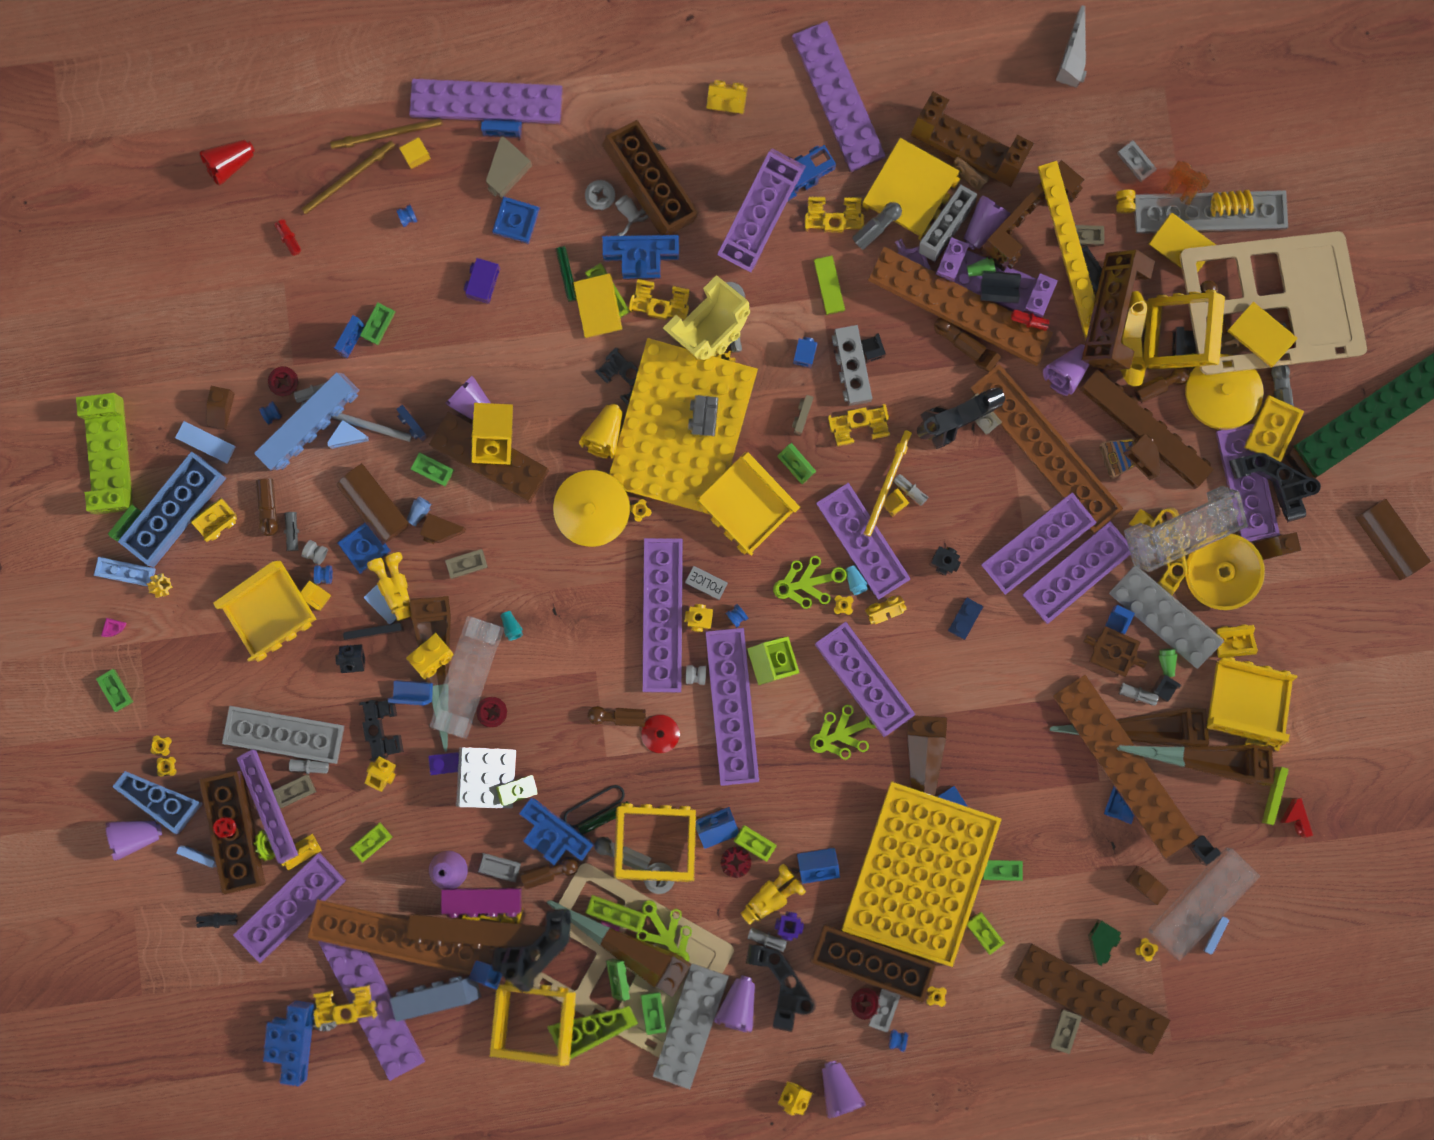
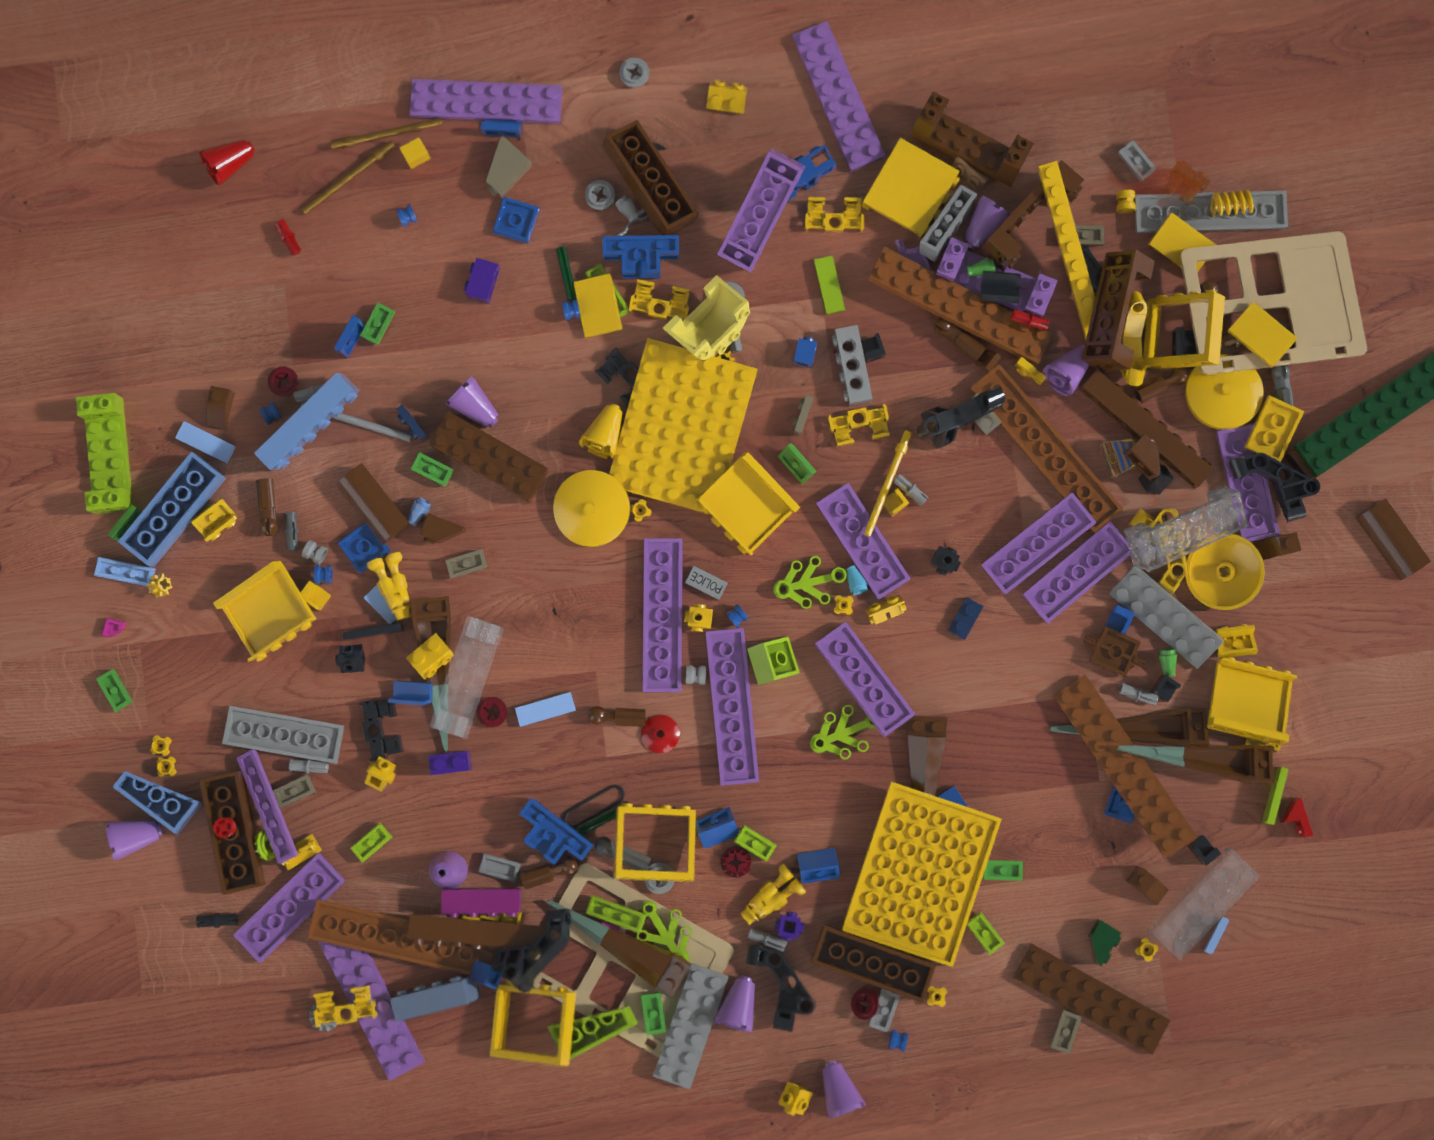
light blue tile [176,845,217,868] -> none
blue piece [263,1000,315,1087] -> none
light blue slope [327,420,369,449] -> none
plate [456,748,516,808] -> none
yellow slope [472,403,513,464] -> none
plate [496,775,537,806] -> none
teal cone [500,611,523,641] -> none
bright green plate [606,958,630,1001] -> none
flat silver brick [688,395,719,437] -> none
dark grey piece [852,202,902,250] -> none
light grey wedge [1056,5,1087,88] -> none
none -> light blue tile [515,692,576,727]
none -> blue wheel [562,299,581,321]
none -> light grey gear [619,58,649,88]
none -> yellow plate [1015,357,1047,385]
none -> black panel [1139,464,1173,495]

